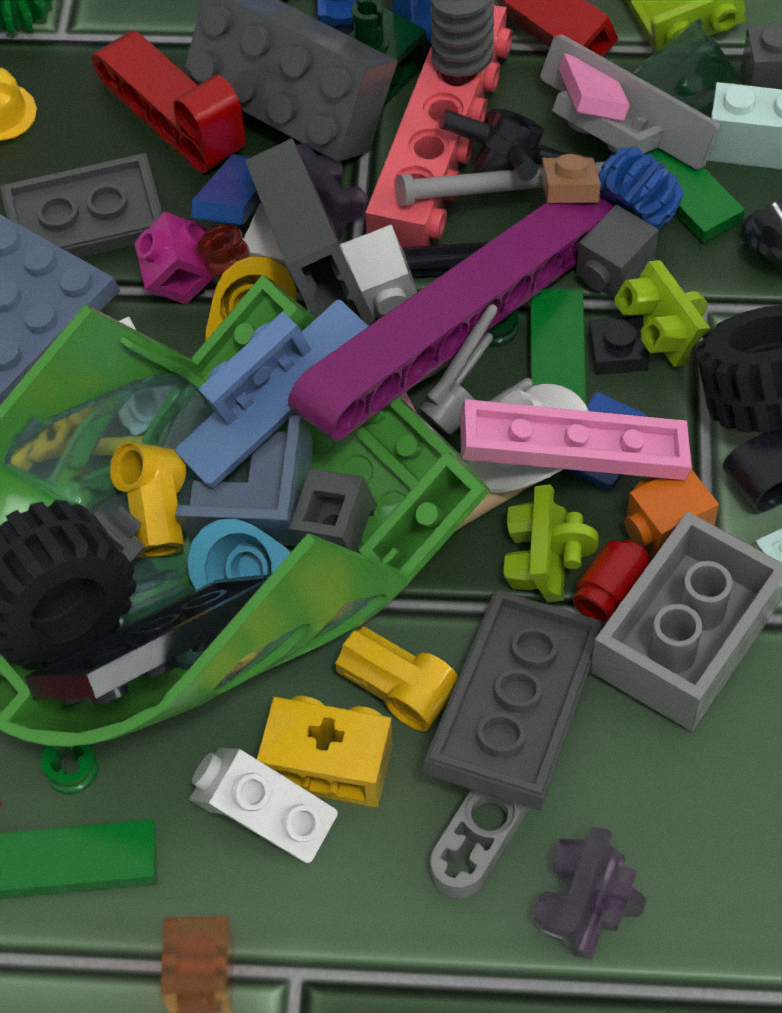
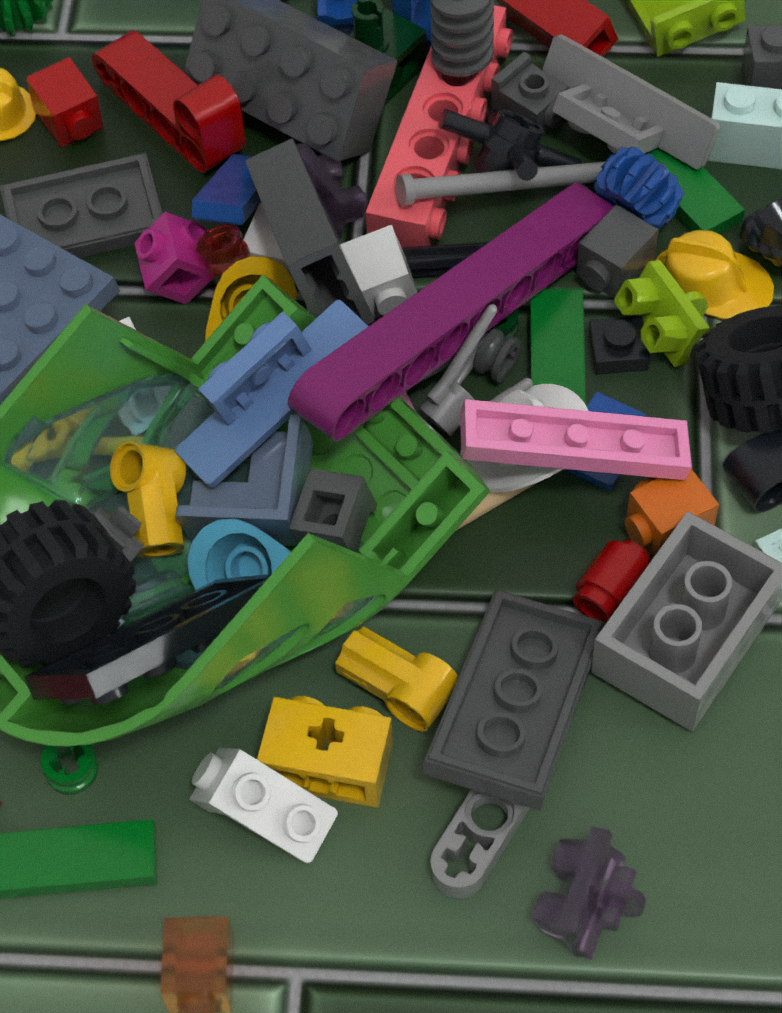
lime hips [503,484,599,603] -> none
medium nougat plate [540,154,601,203] -> none
bright pink tile [559,53,630,121] -> none
clear green plate [632,18,739,112] -> none
none -> red brick [26,57,104,148]
none -> dark grey bush [474,328,521,383]
none -> dark grey brick [491,52,569,135]
none -> yellow piece [655,230,774,320]

